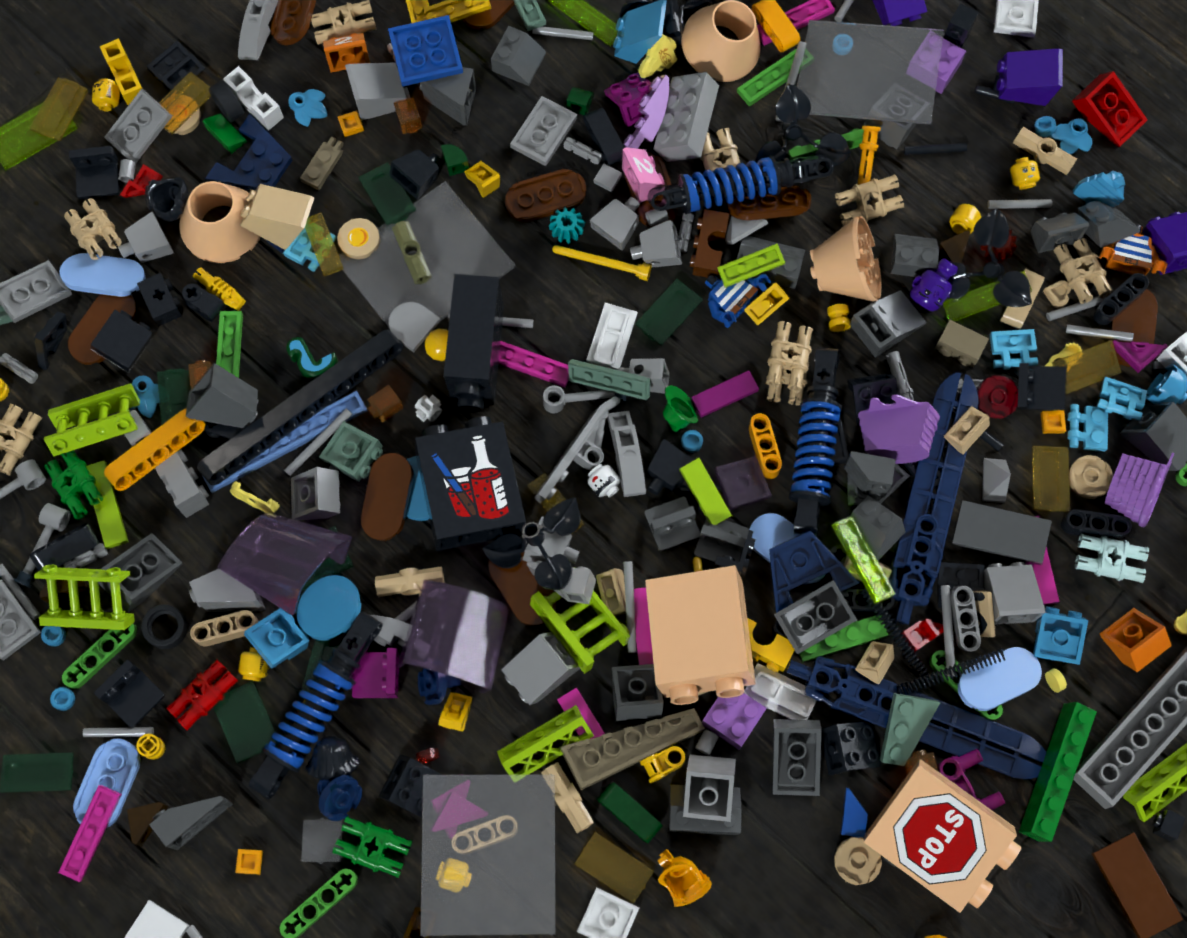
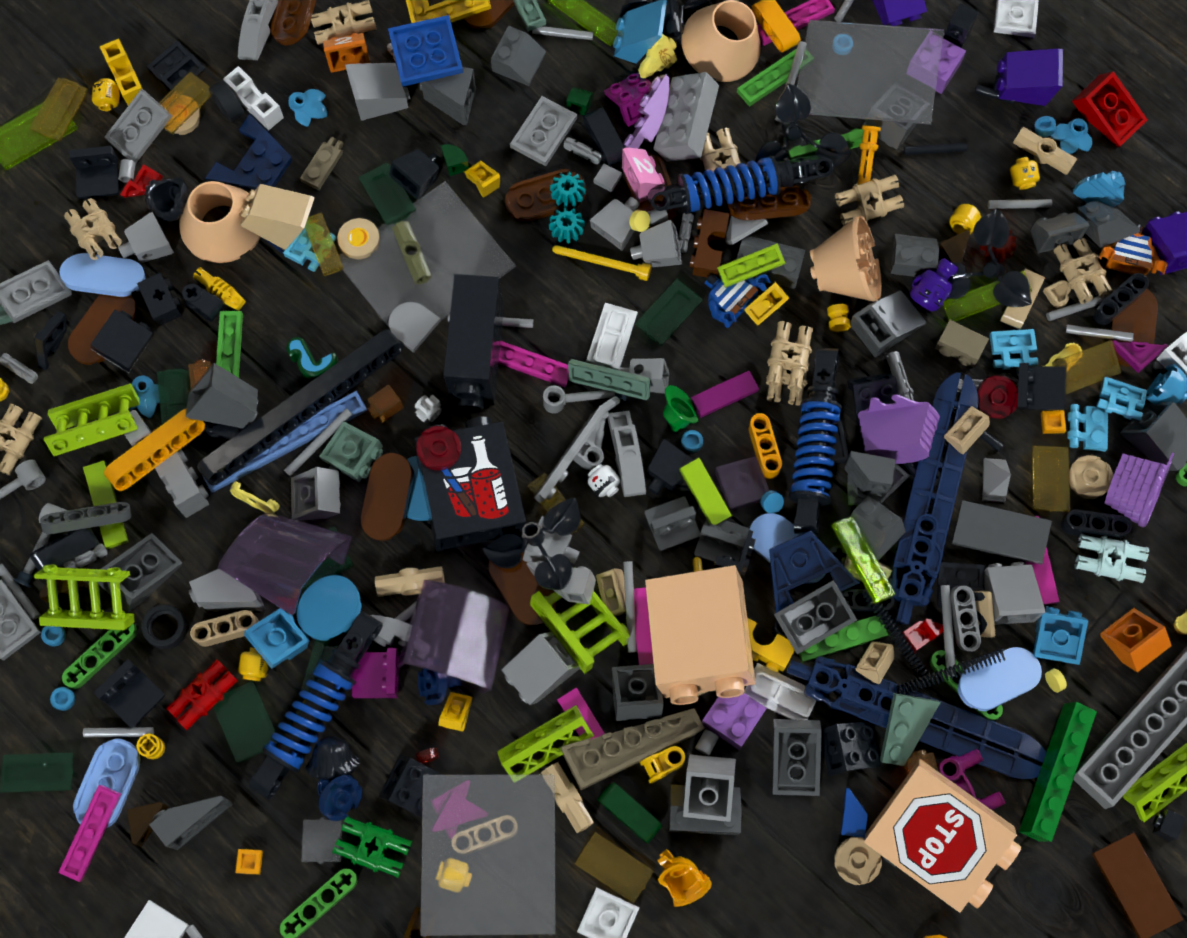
green pin [44,450,103,519] -> none
green slope [202,113,247,154] -> none
light orange tile [338,110,364,137] -> none
clear orange brick [394,97,422,134] -> none
yellow hair [425,328,448,361] -> none
none -> dark grey beam [40,502,131,534]
none -> dark red tile [416,426,461,470]
none -> teal gear [550,171,586,208]
none -> light yellow tile [629,210,650,232]
none -> dark azure tile [760,490,784,514]

